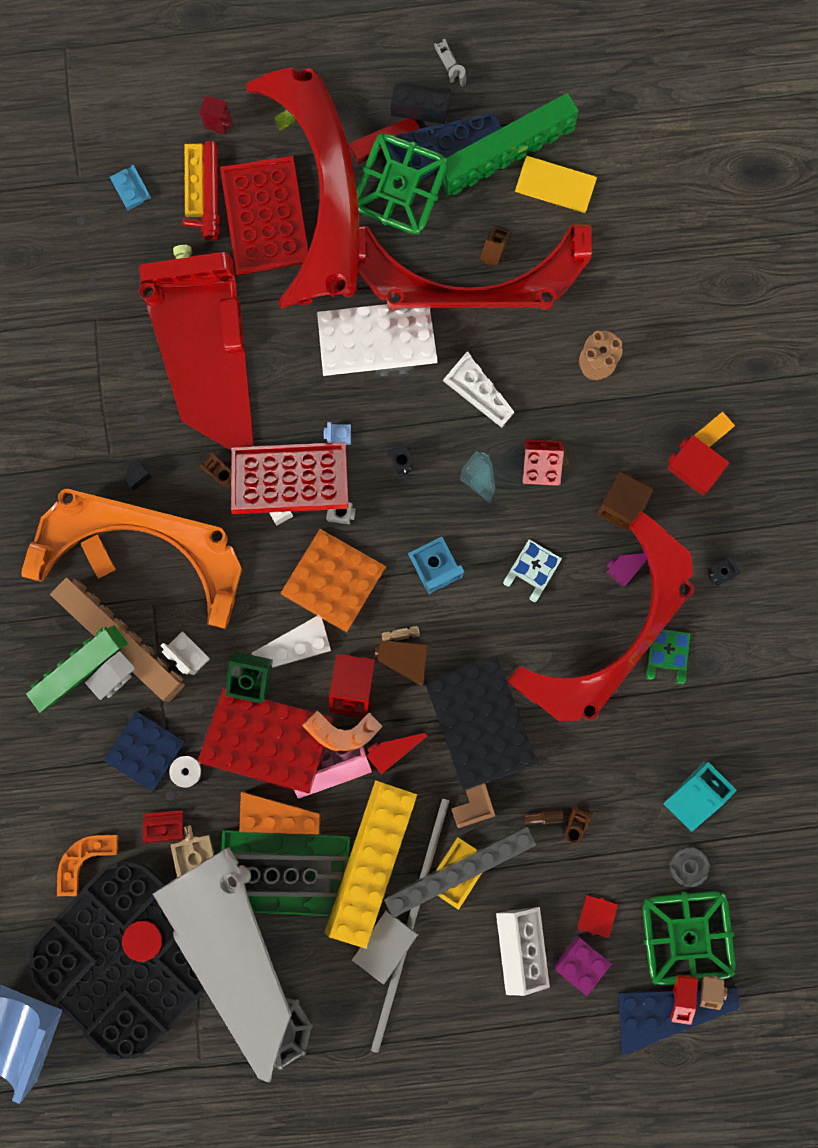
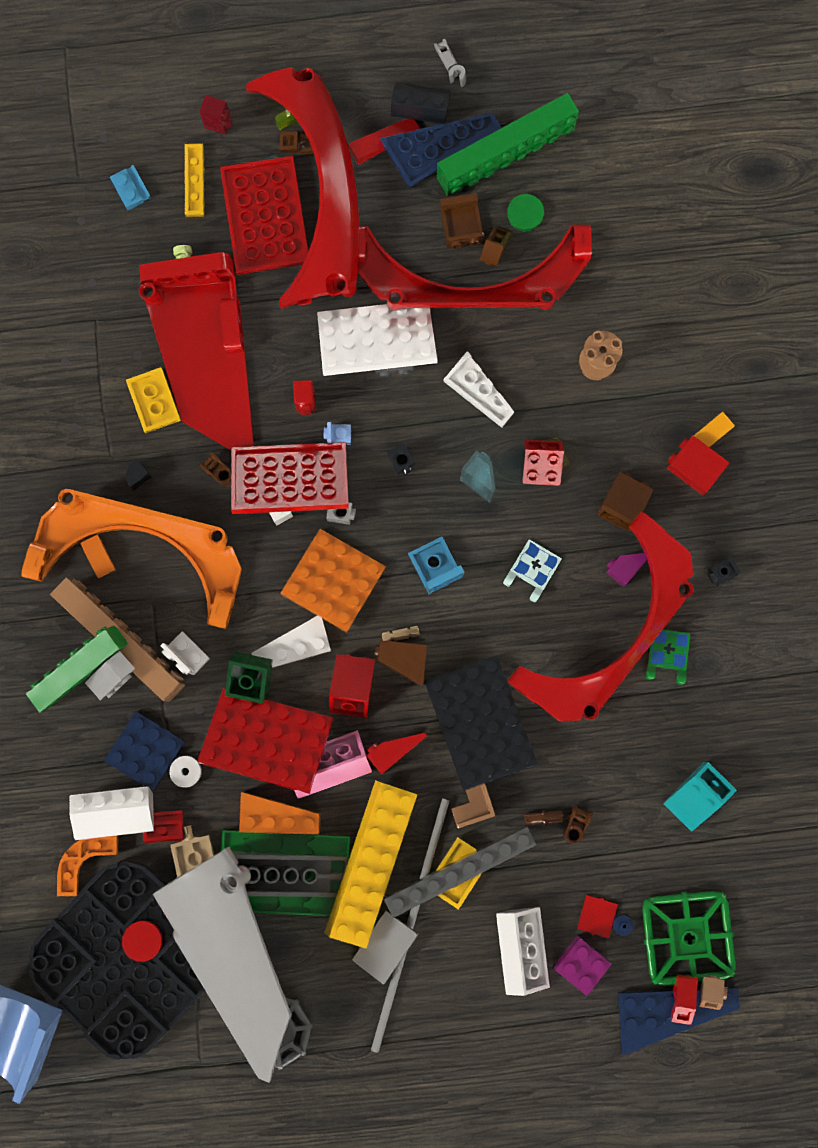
red cylinder [182,141,220,241] -> none
orange plate [302,711,383,751] -> none
green plate [357,133,449,235] -> none
yellow tile [515,156,597,213] -> none
dark grey tile [670,847,710,887] -> none
none -> white slope [70,786,154,840]
none -> yellow plate [126,367,181,433]
none -> reddish brown slope [279,131,314,154]
none -> red brick [293,380,316,415]
none -> reddish brown panel [440,193,484,249]
none -> green tile [507,194,544,232]
none -> dark blue tile [612,914,633,936]

